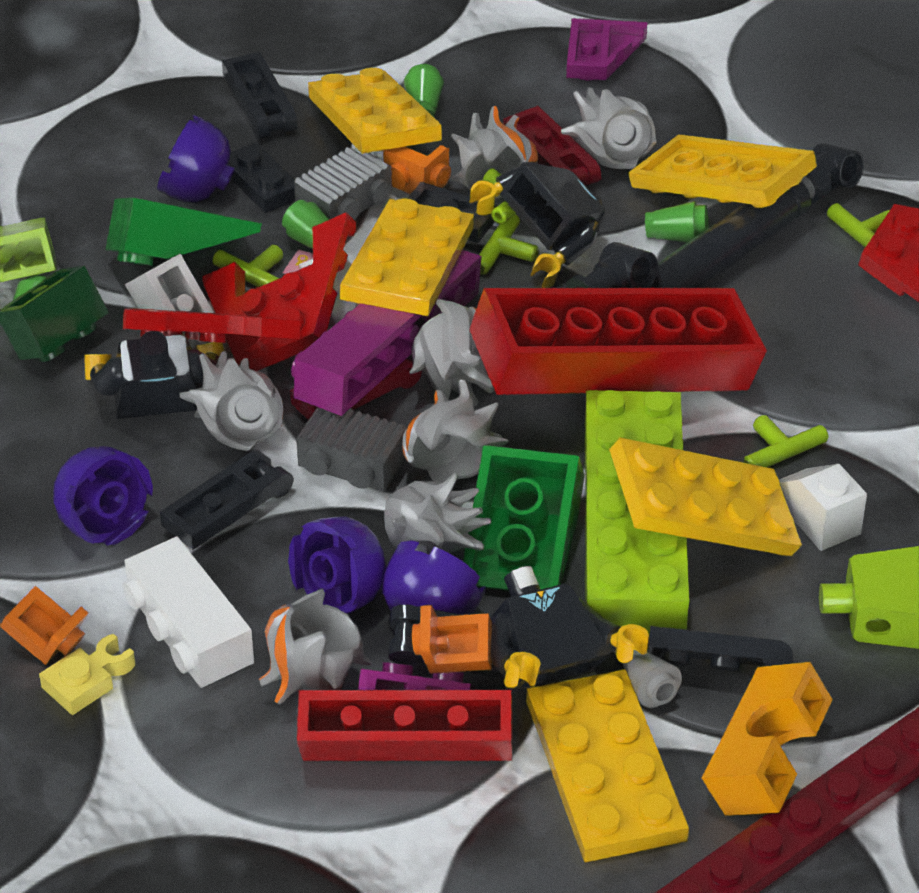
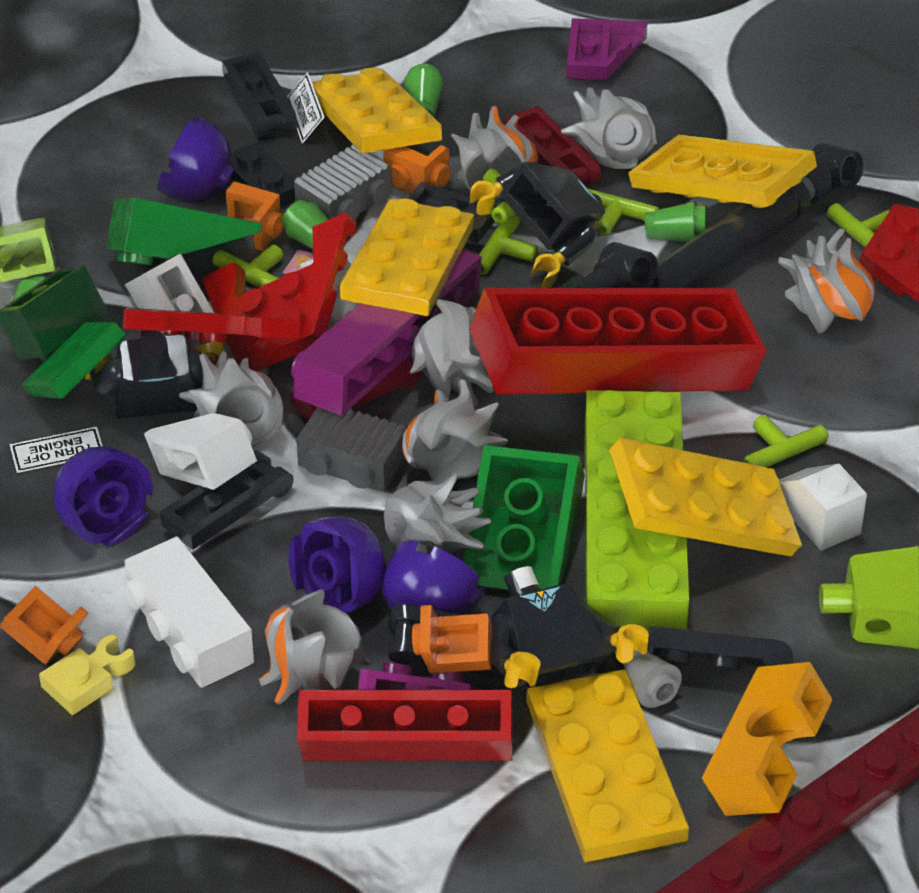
none -> white sticker [9,427,103,473]
none -> green tile [21,322,125,399]
none -> white slope [144,413,257,490]
none -> orange bracket [226,182,284,251]
none -> white sticker [287,72,324,144]
none -> lime piece [588,189,659,236]
none -> light grey hair [778,228,875,334]

